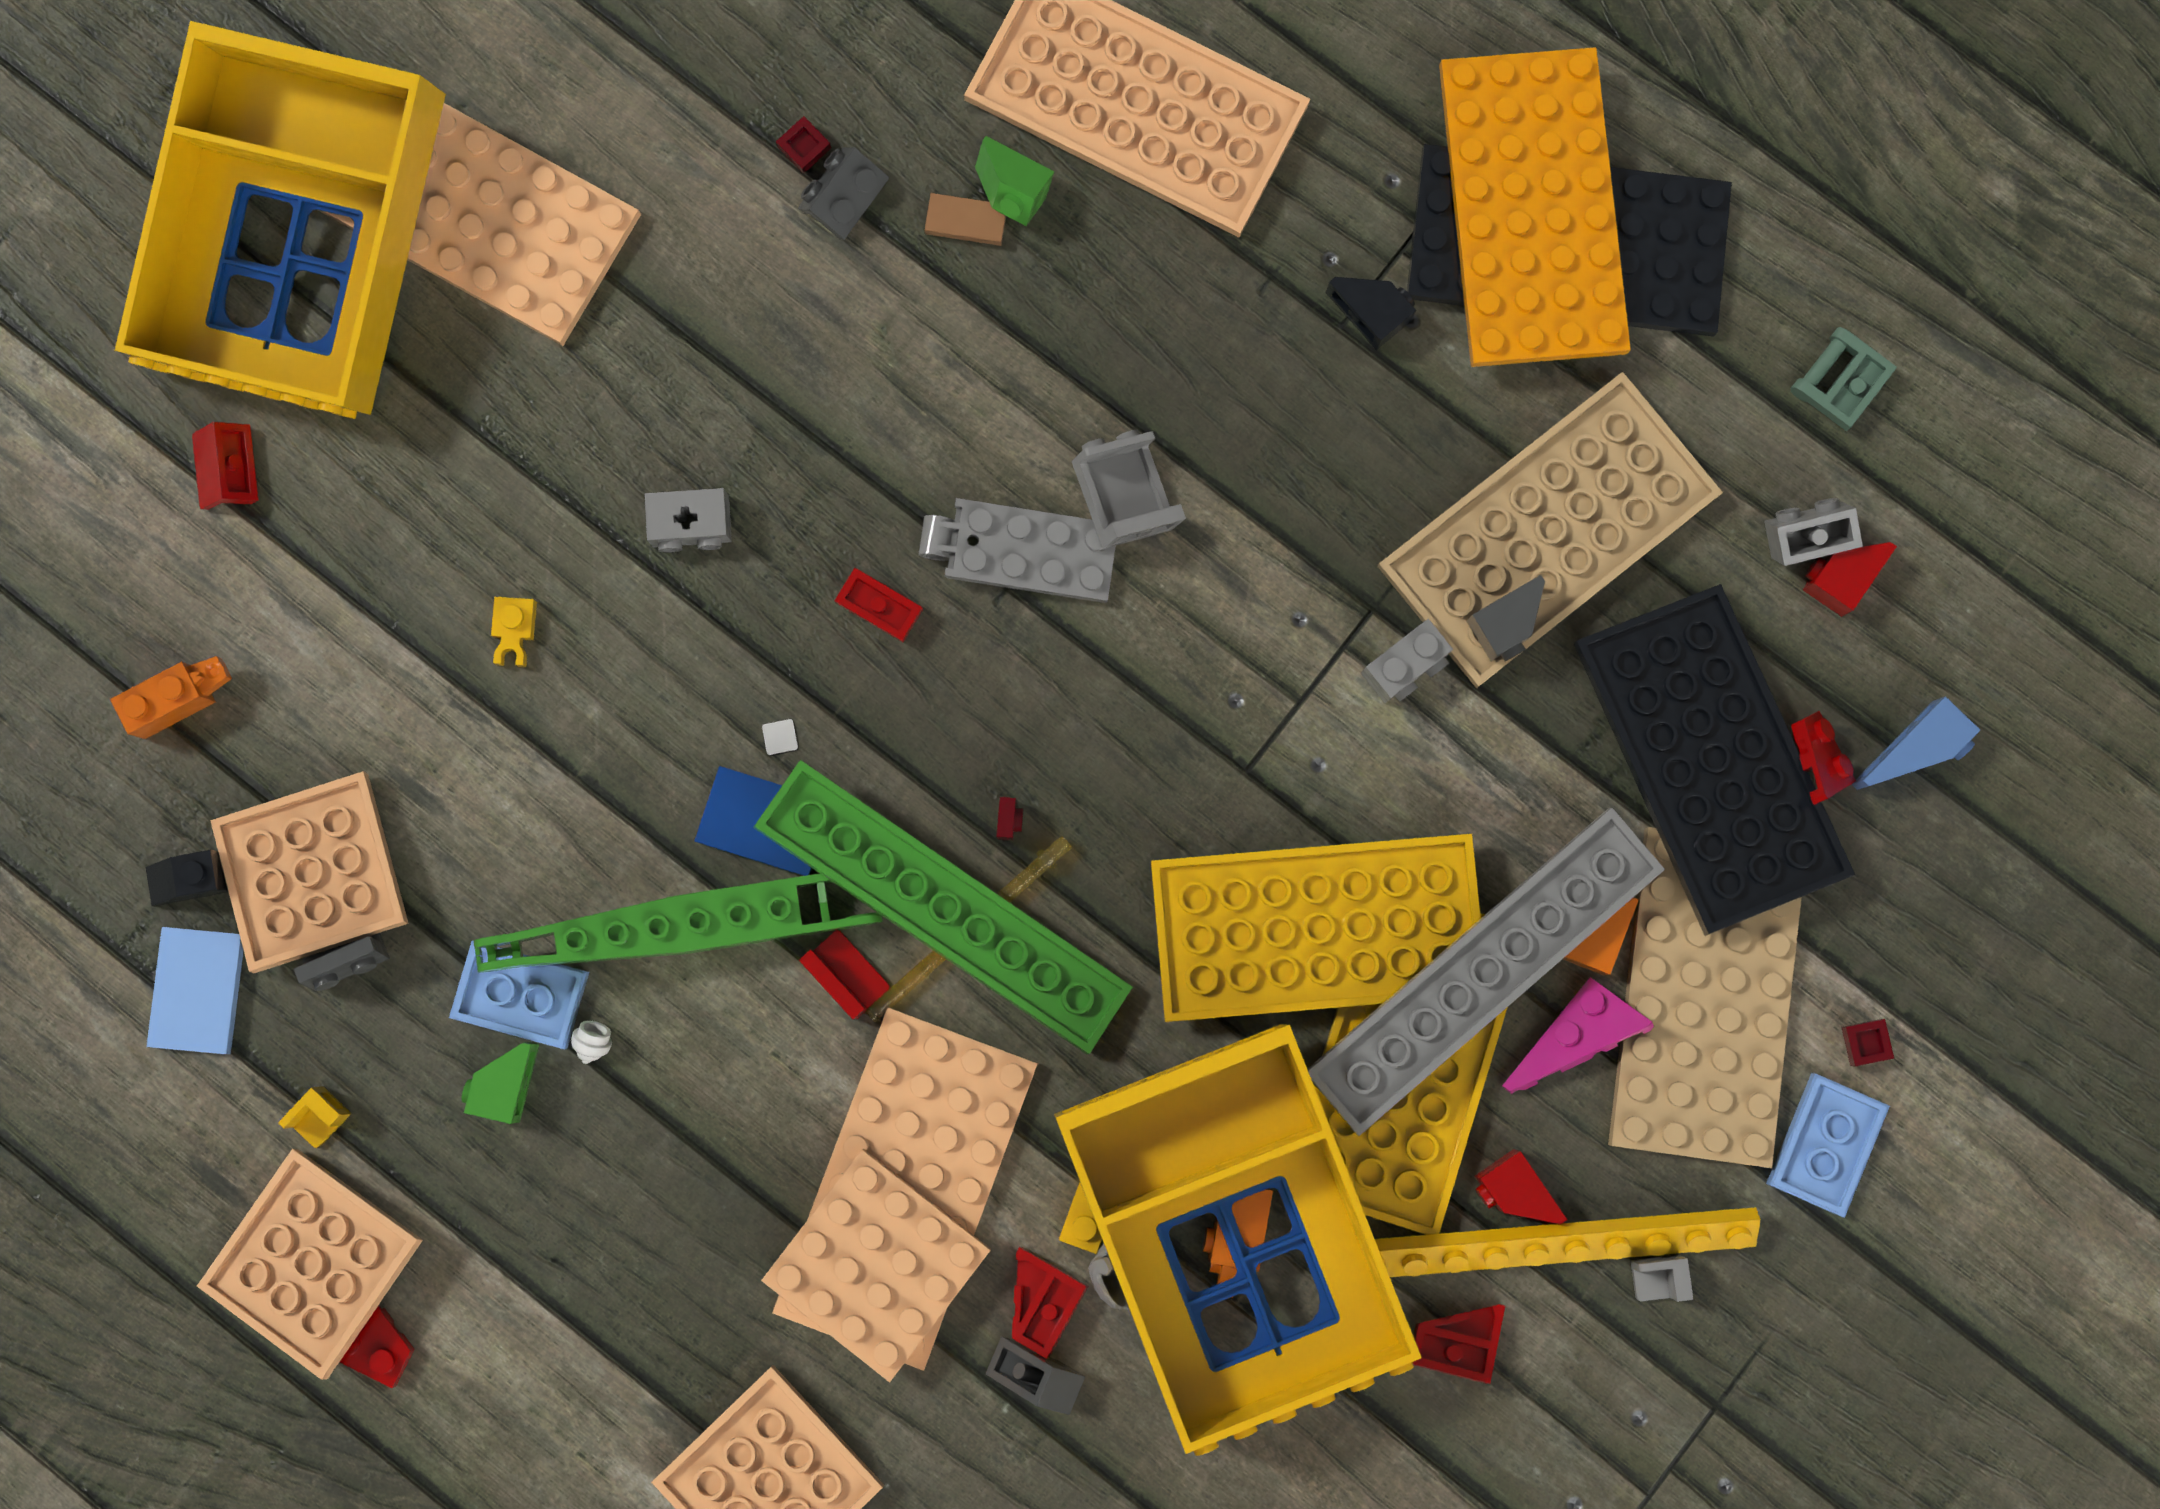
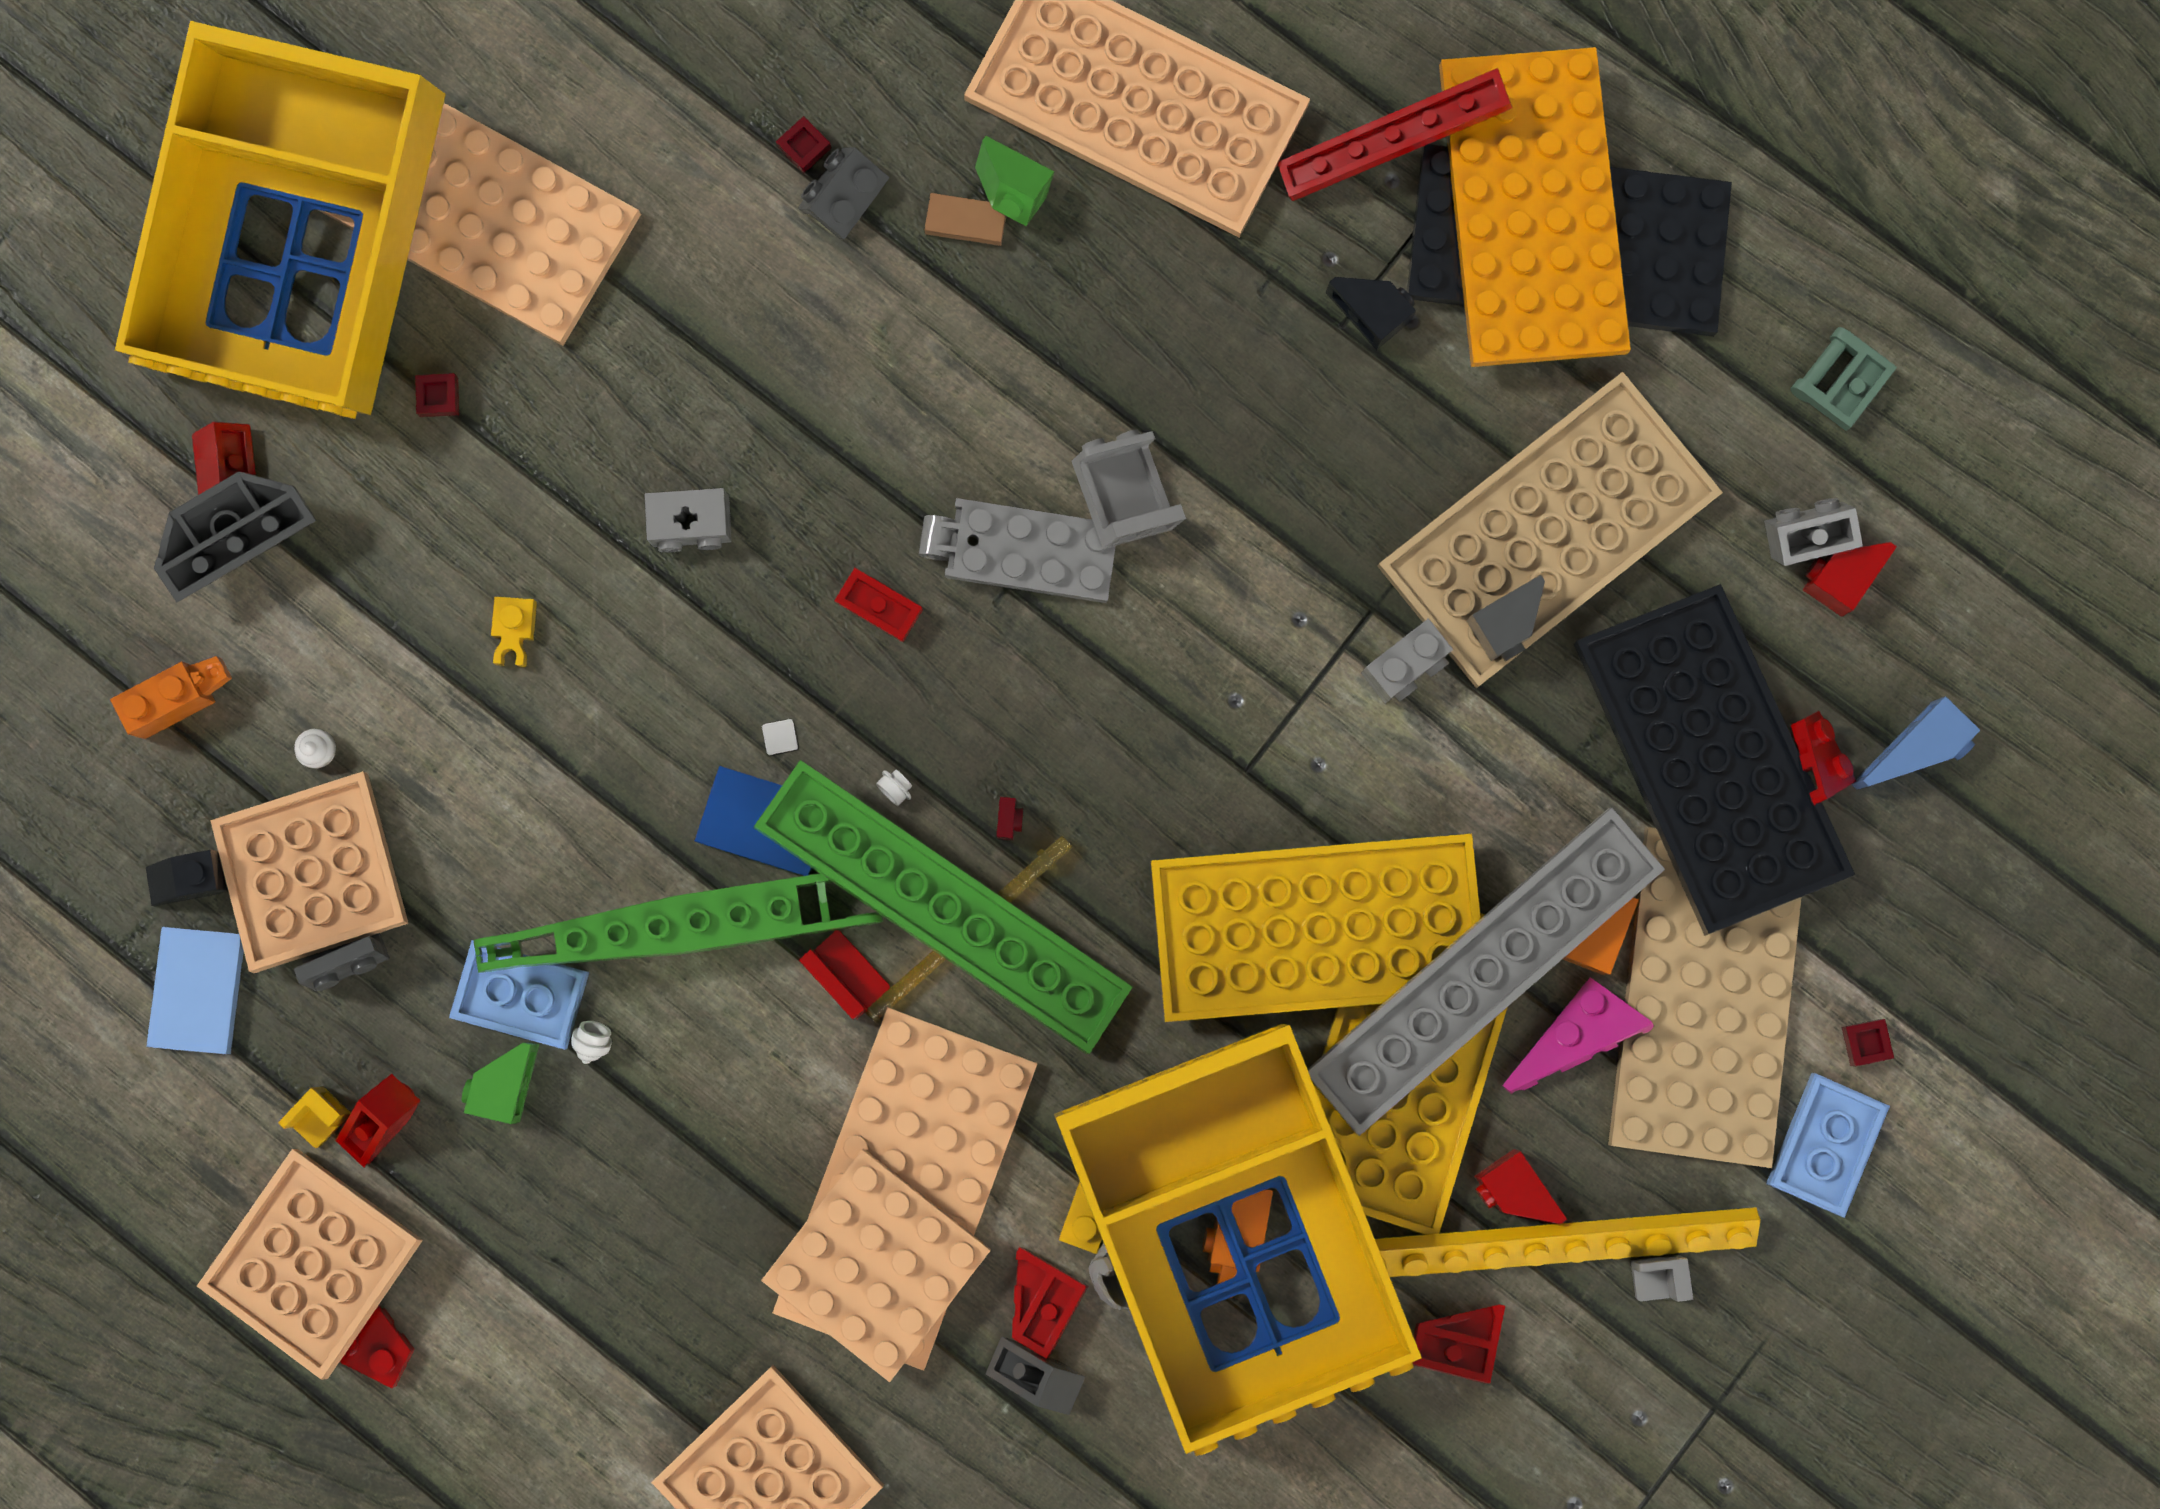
none -> dark grey wedge [154,471,317,603]
none -> white plate [294,729,336,769]
none -> red slope [335,1074,421,1168]
none -> dark red plate [415,373,459,417]
none -> white plate [876,770,912,806]
none -> red plate [1278,68,1513,201]

